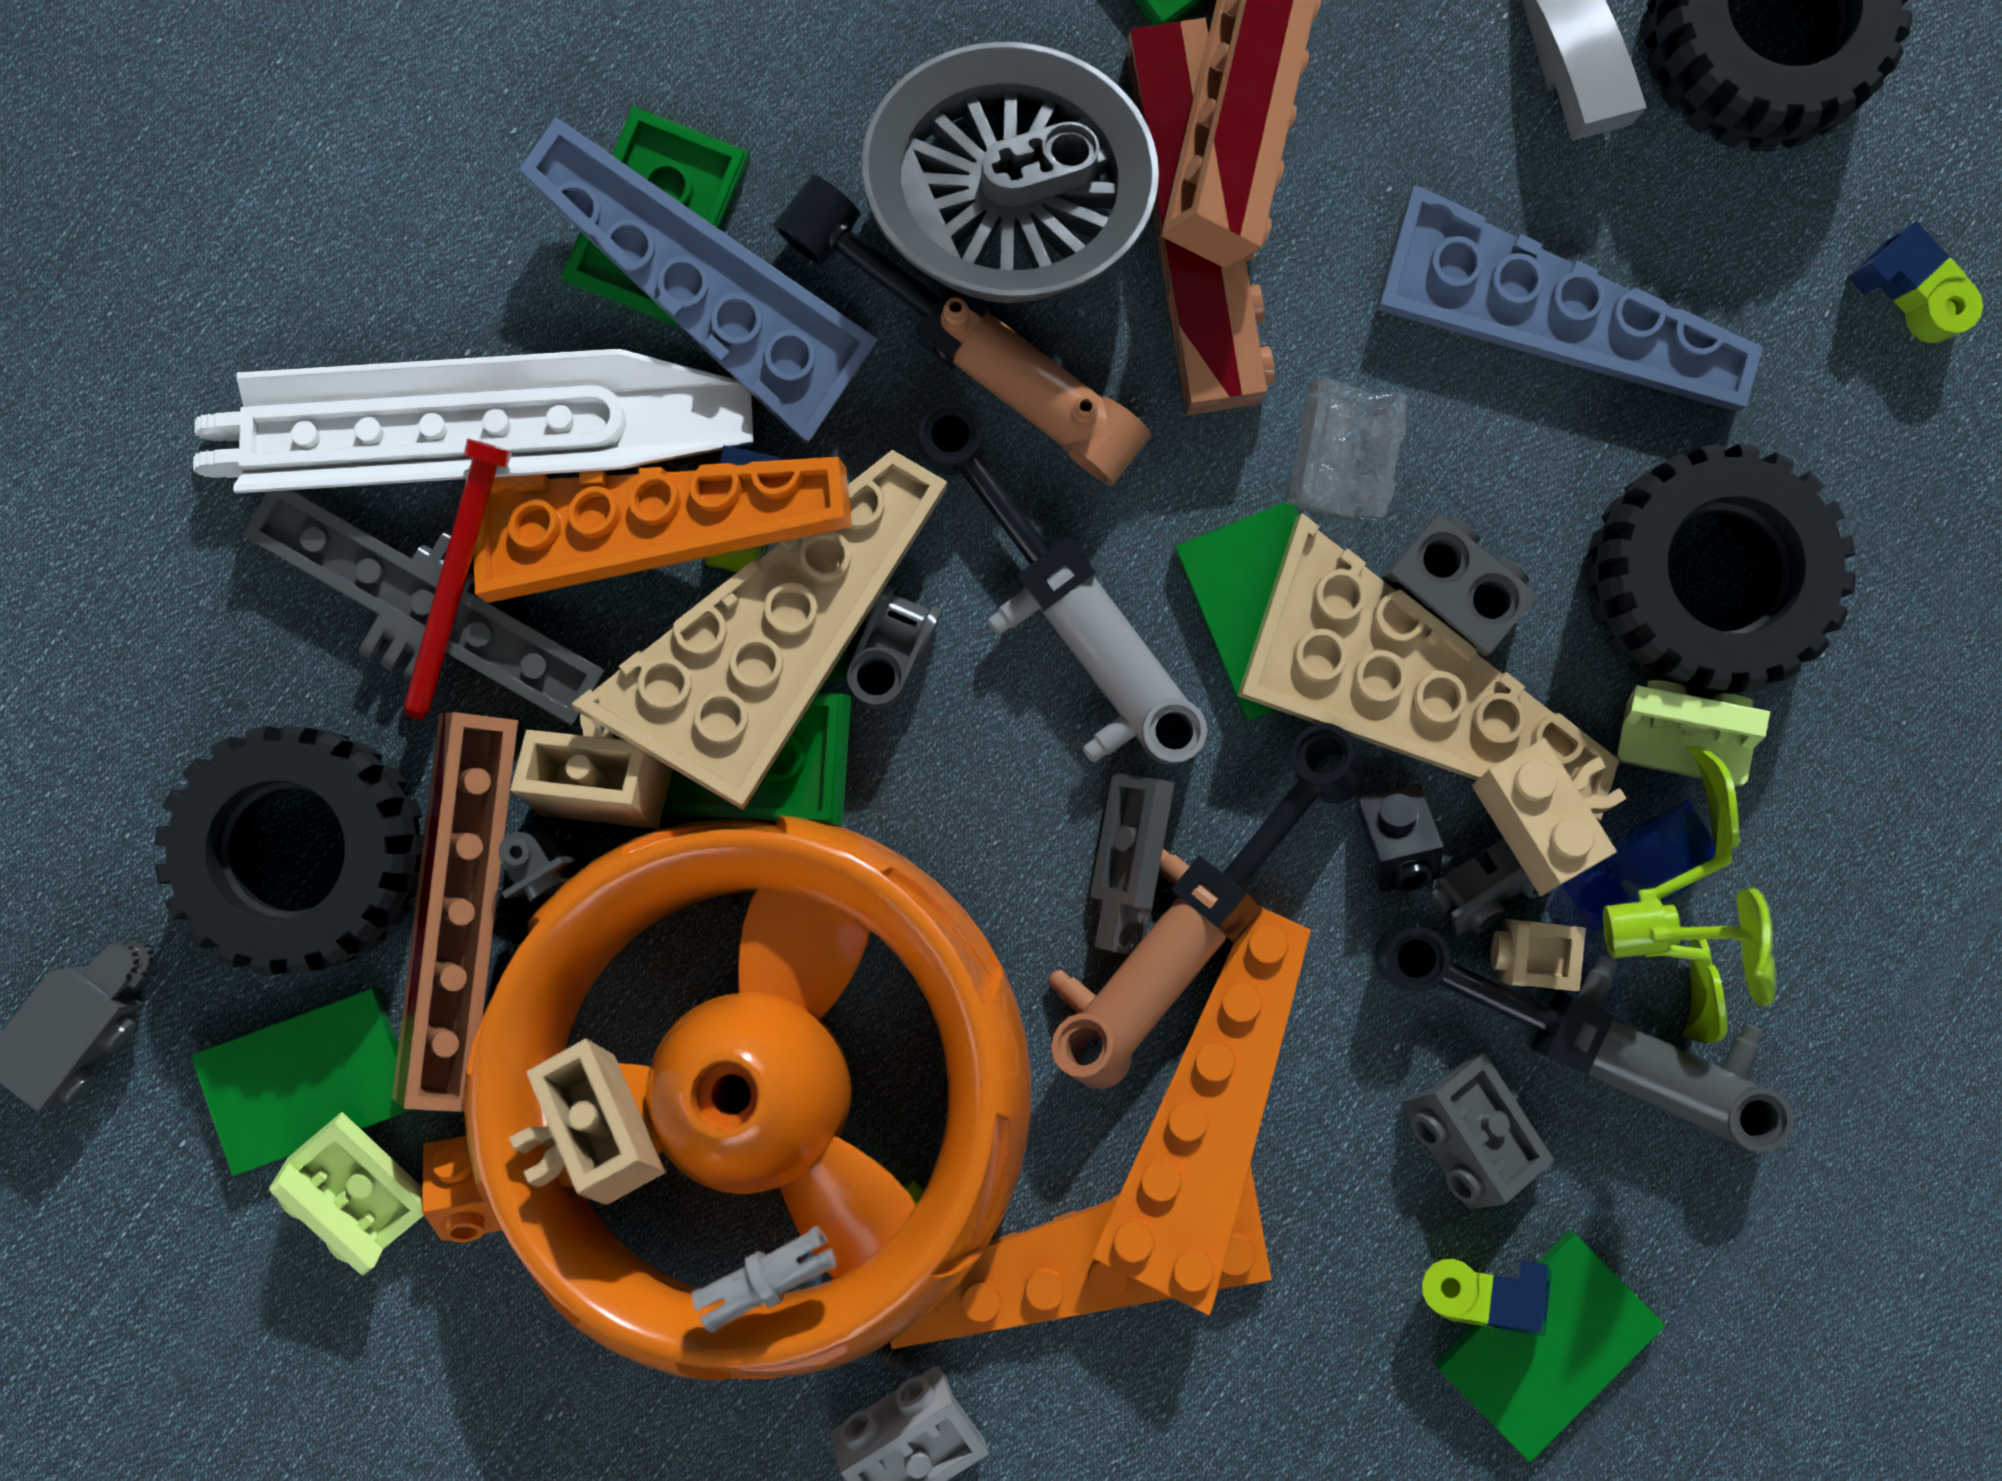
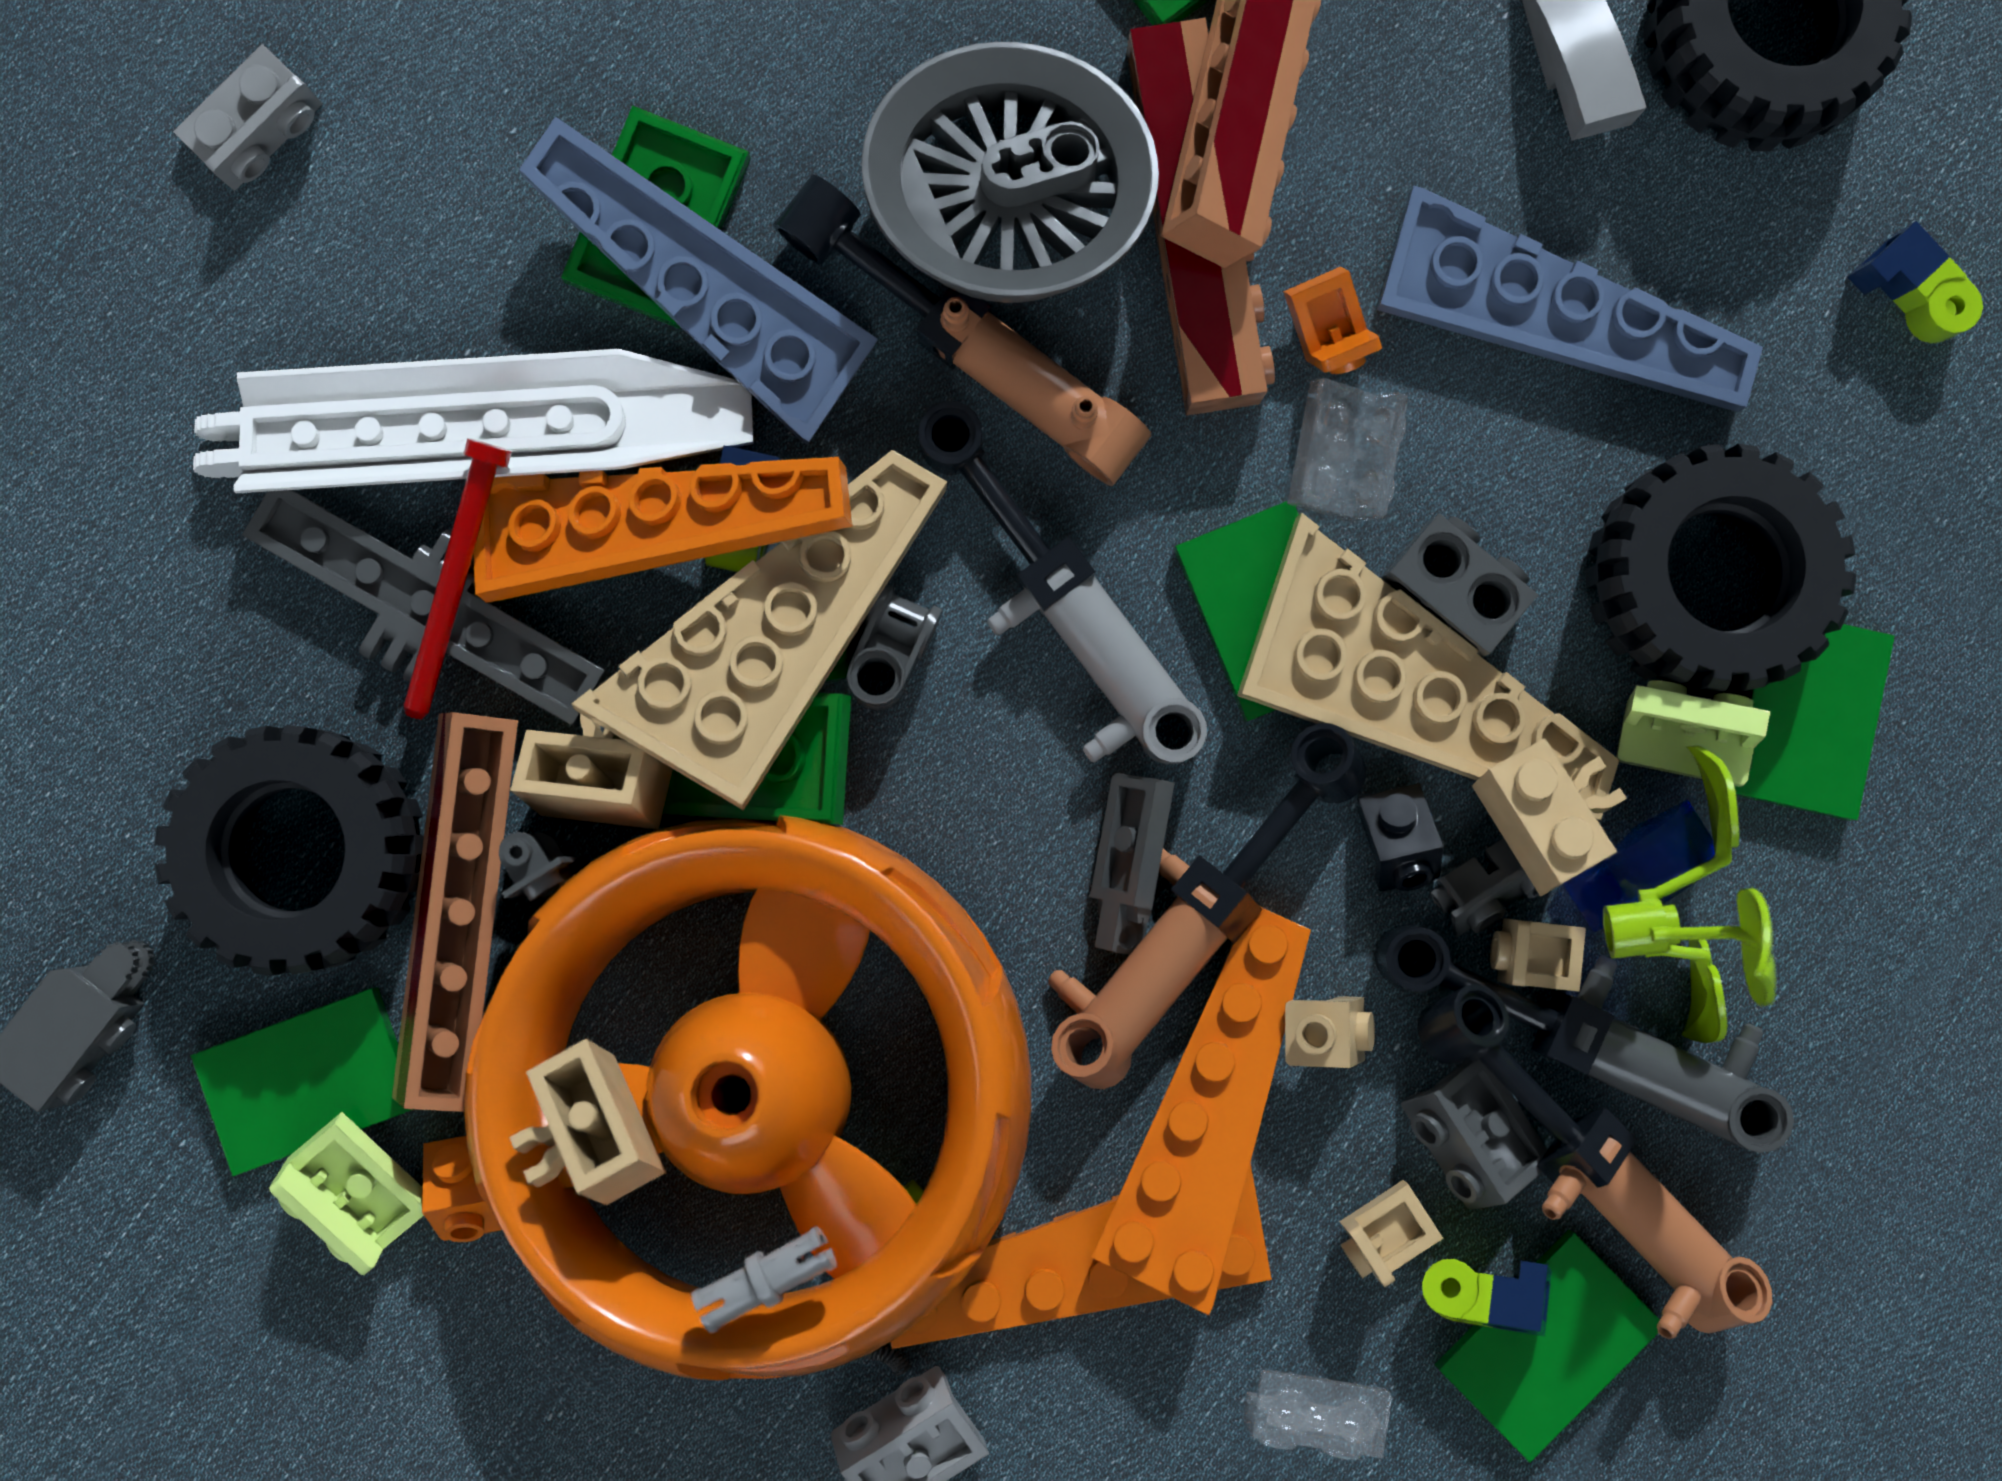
none -> light grey bracket [173,44,323,191]
none -> clear bracket [1243,1369,1392,1460]
none -> orange bracket [1283,266,1382,374]
none -> tan bracket [1285,996,1375,1068]
none -> tan bracket [1339,1180,1443,1287]
none -> piece [1418,984,1772,1339]
none -> green tile [1734,624,1895,821]

